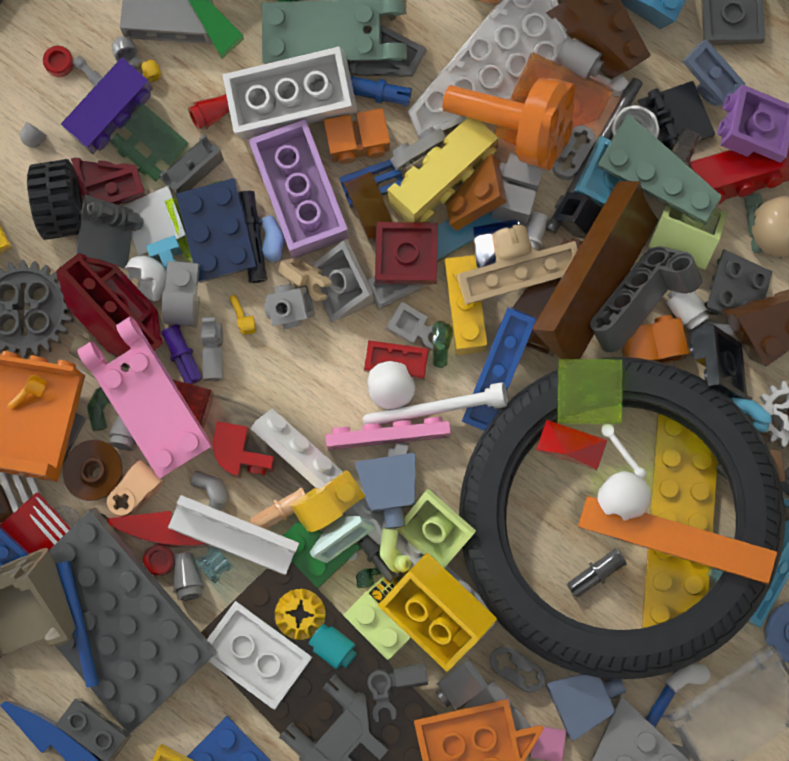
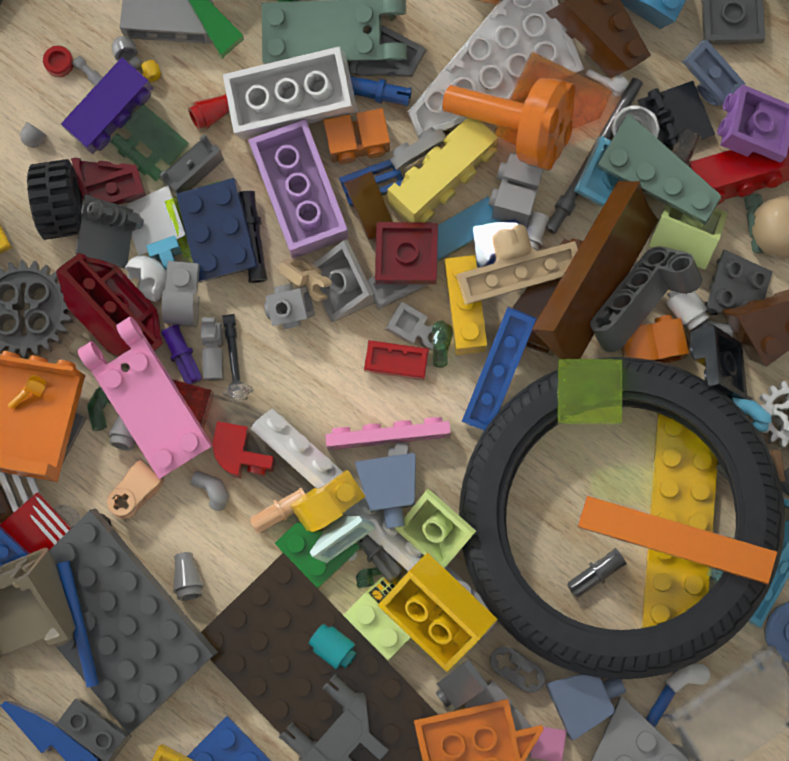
reddish brown dish [63,440,123,501] -> none
red slope [108,511,209,548] -> none
red tile [143,544,175,576] -> none
white fence [168,495,299,575] -> none
clear light blue wheel [194,546,234,583] -> none
white plate [207,601,313,710] -> none
yellow hand [229,295,256,335] -> none
light blue arm [261,215,285,262] -> none
yellow gear [275,589,325,640] -> none
white piece [362,382,508,425] -> none
white hair [367,361,415,410] -> none
dark grey bar [368,663,429,722] -> none
yellowish green arm [380,528,411,573] -> none
dark orange wing [446,154,507,231] -> none
red slope [536,420,607,471] -> none
light grey beam [552,125,595,180] -> none
black brick [553,192,601,239] -> none
light grey brick [557,37,604,80] -> none
white hair [598,471,651,521] -> none
white hinge [602,424,647,479] -> none
none -> black piece [222,314,253,402]

